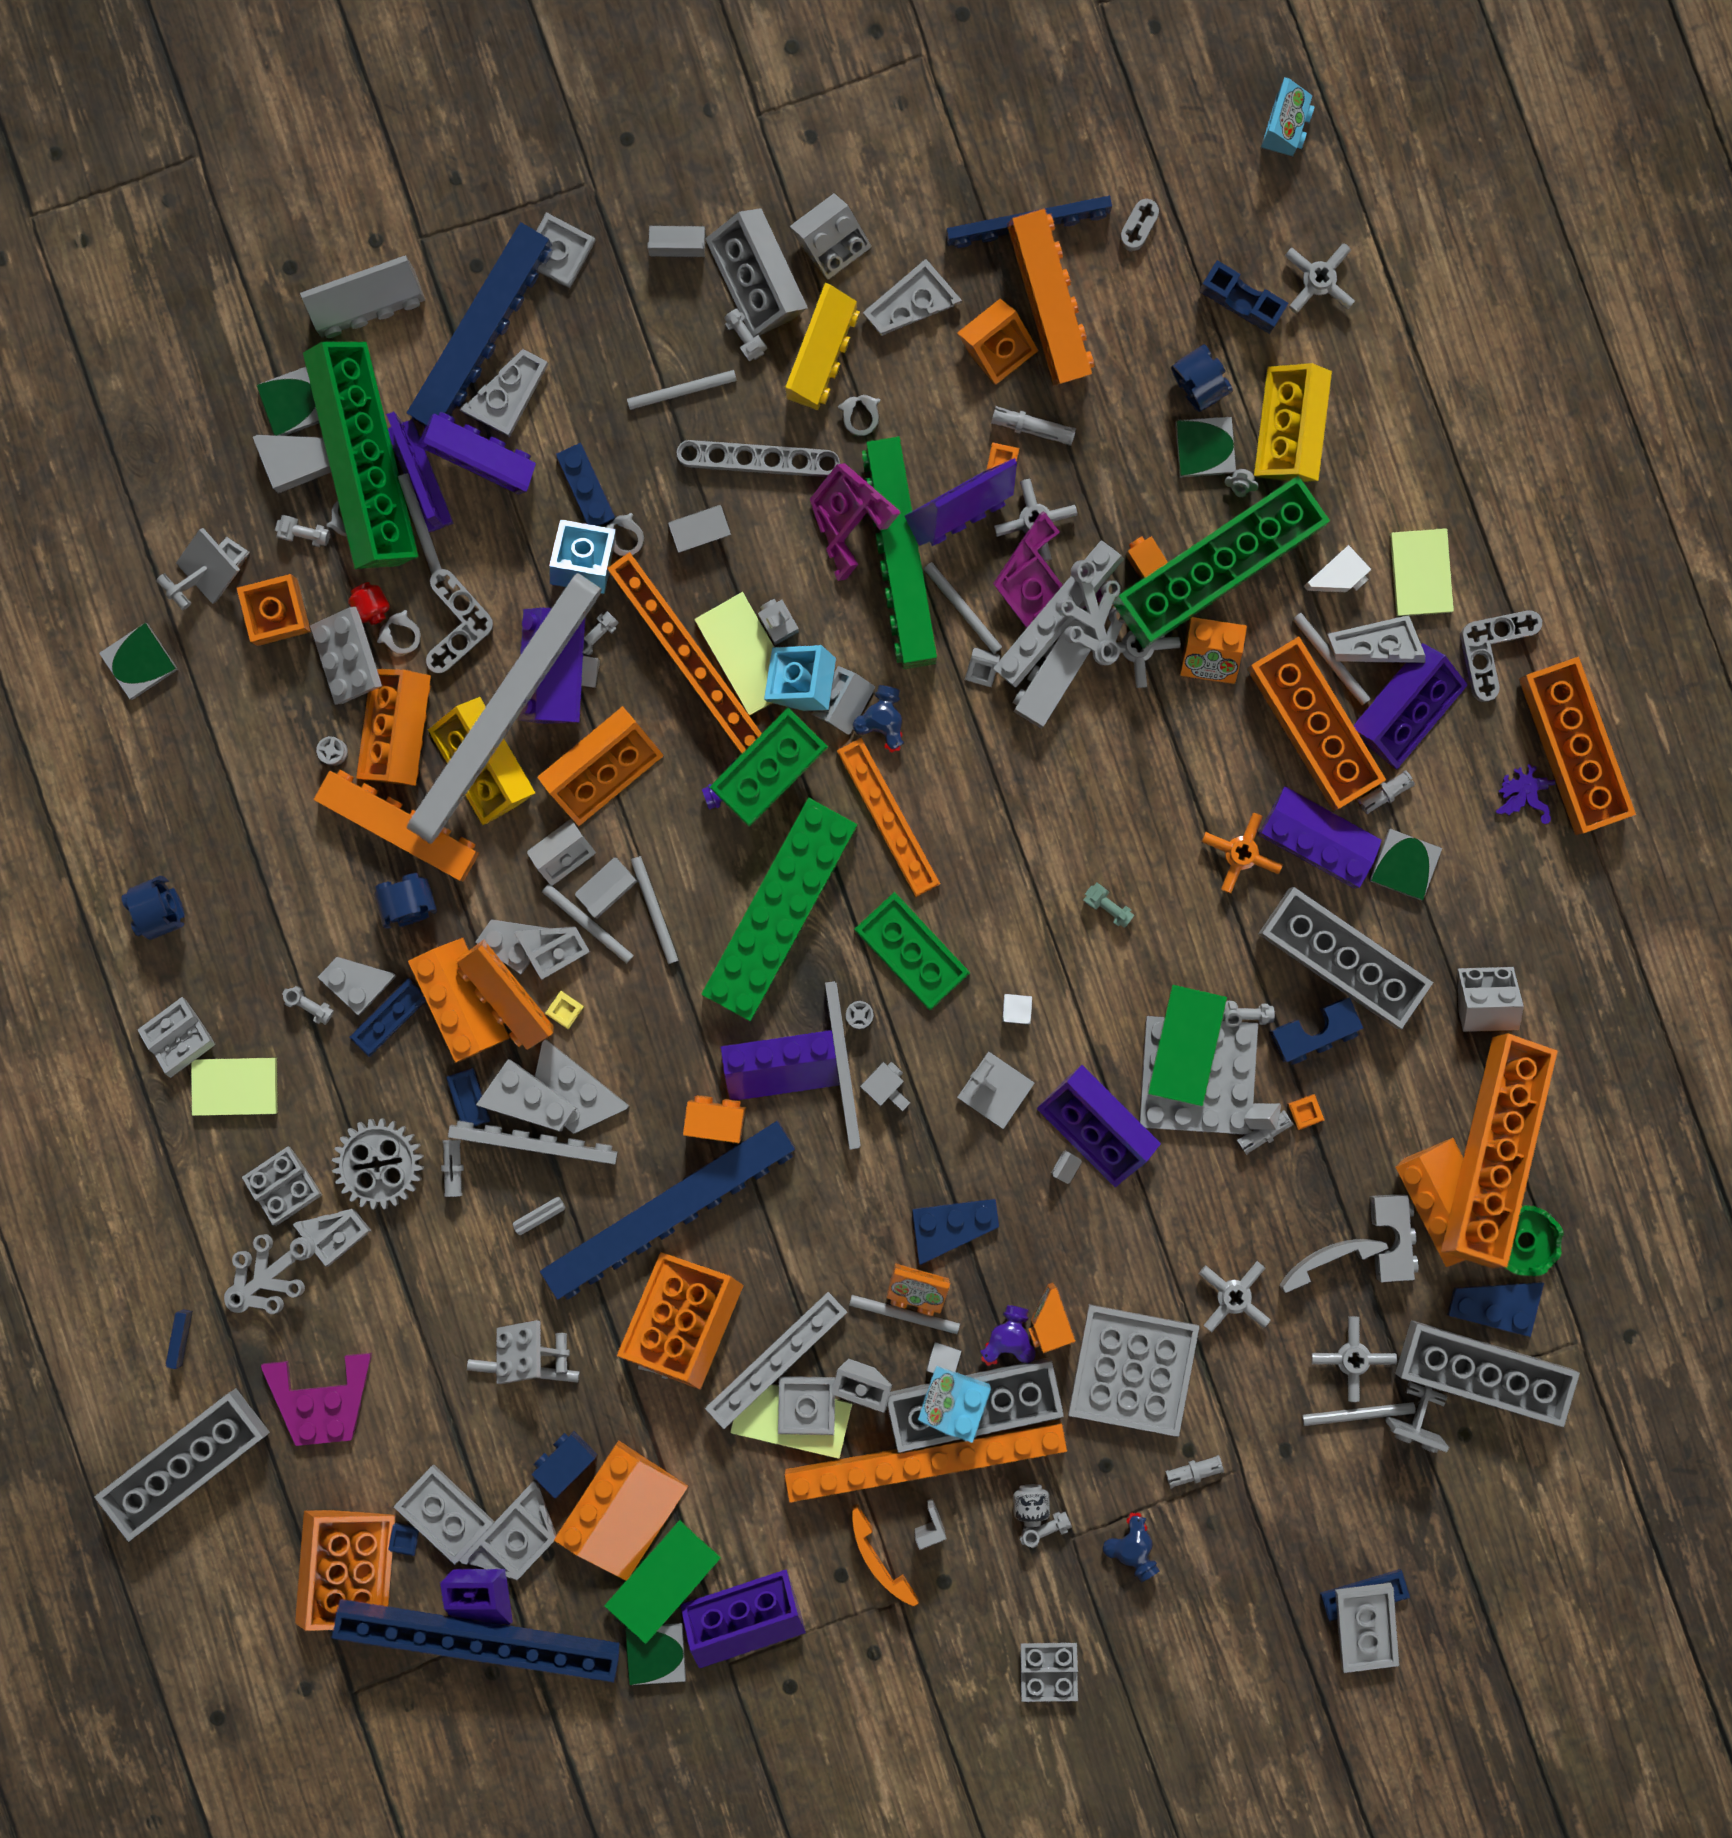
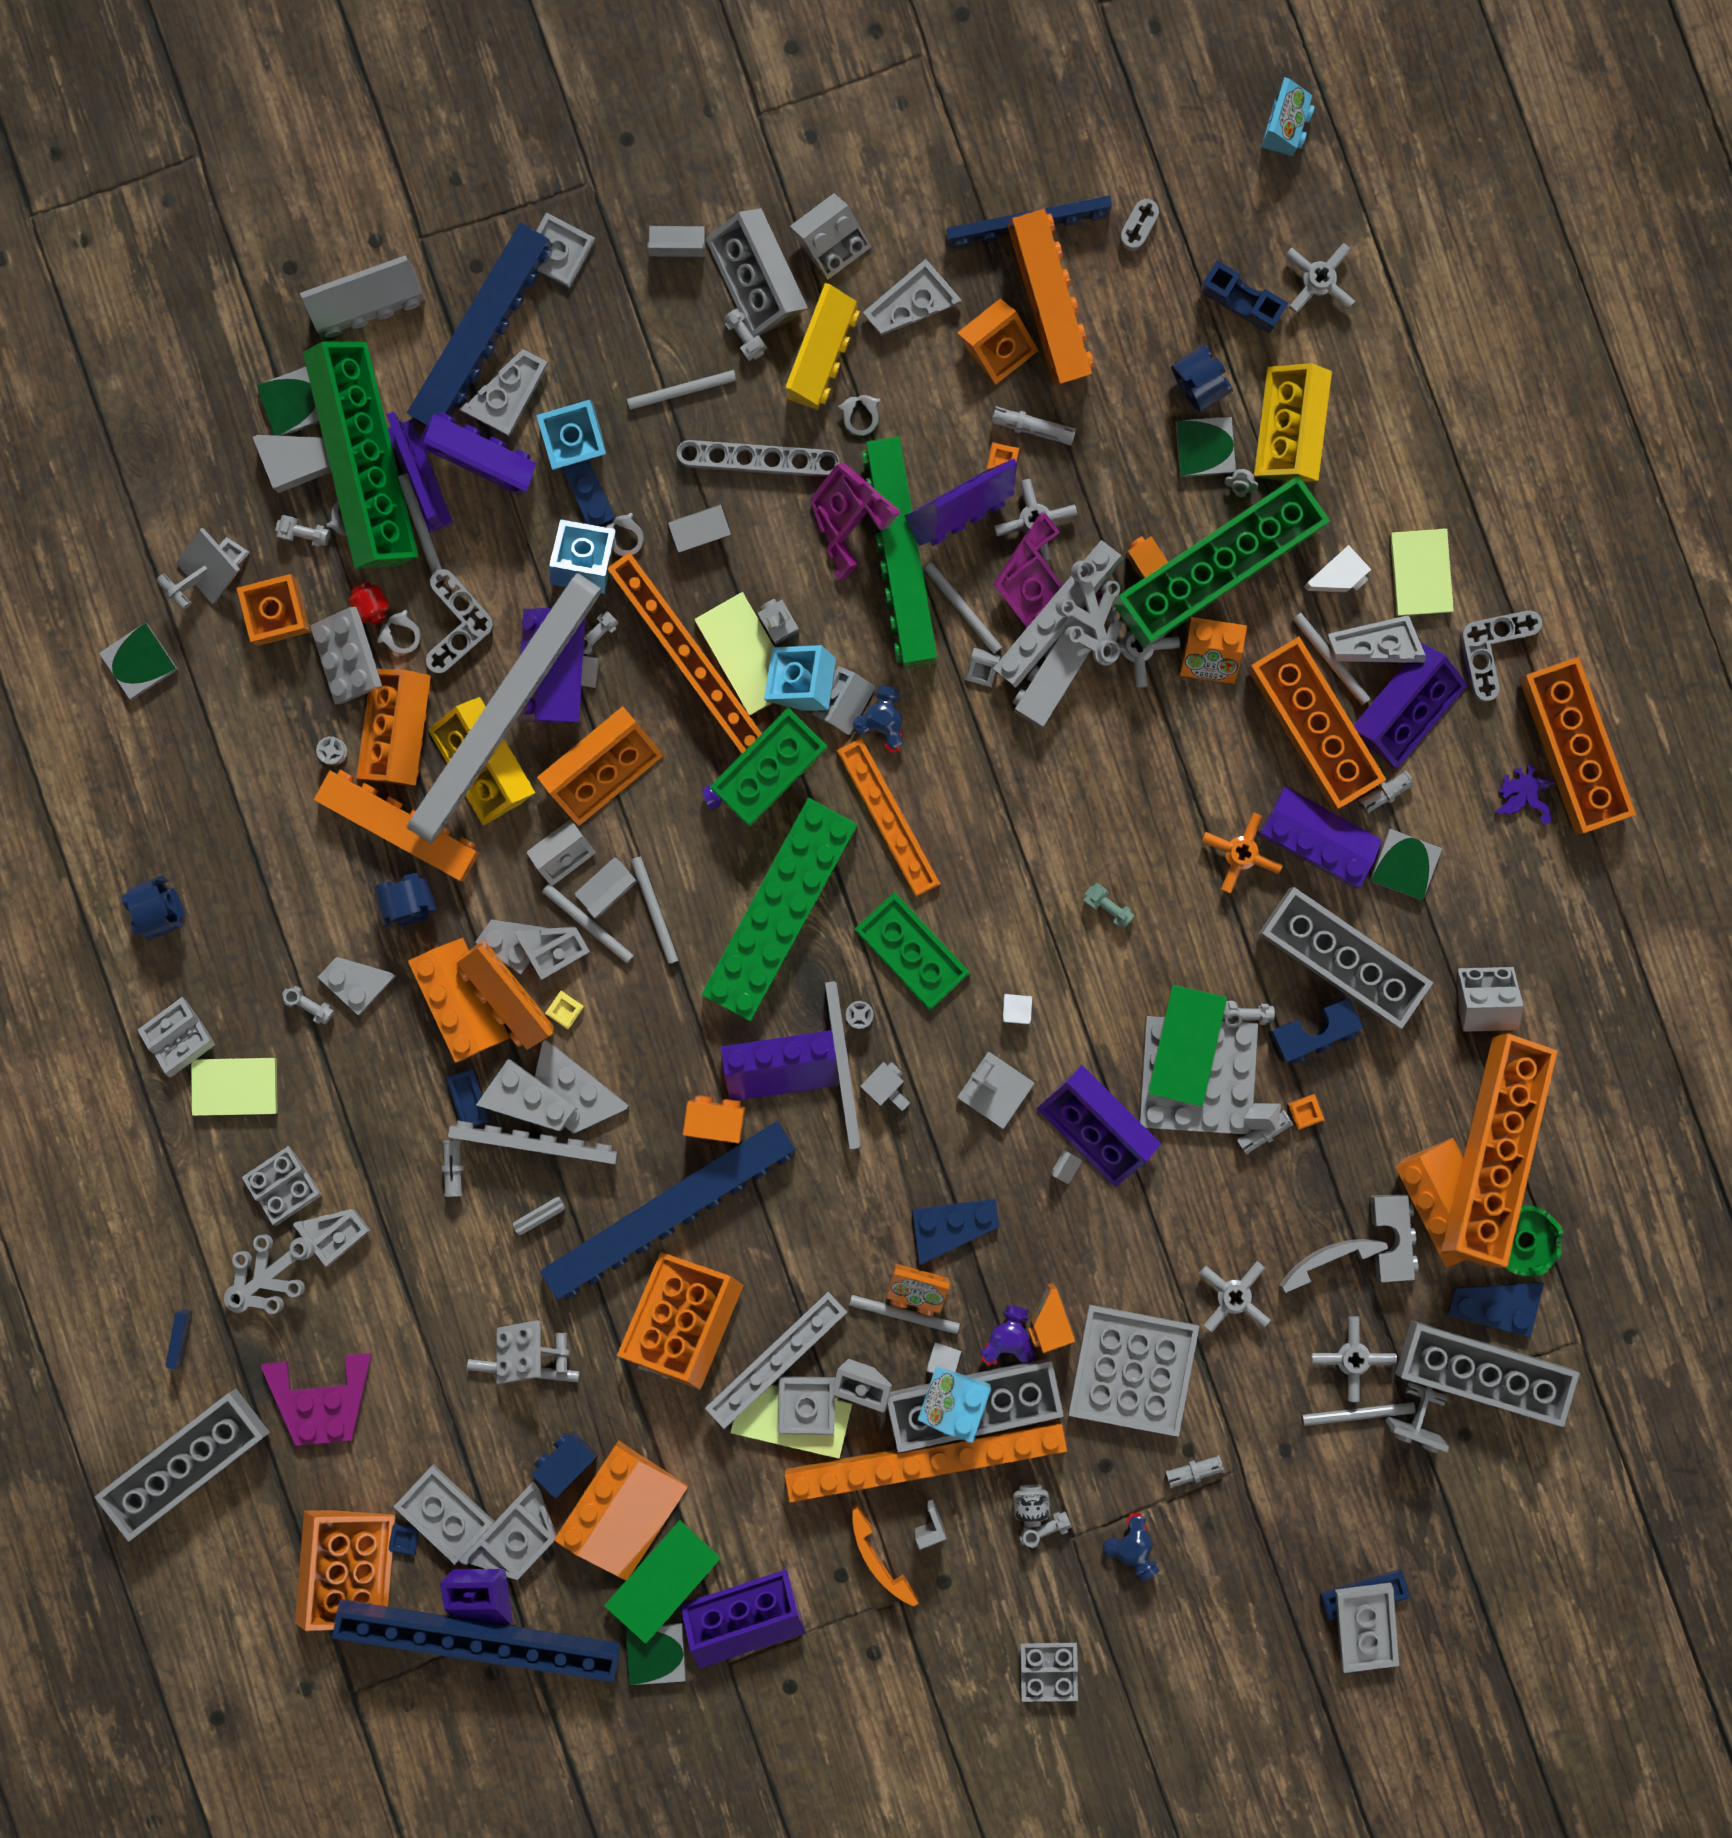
light grey gear [332,1118,424,1209] -> none
dark blue tile [349,978,426,1057] -> none
none -> medium azure slope [536,400,606,470]

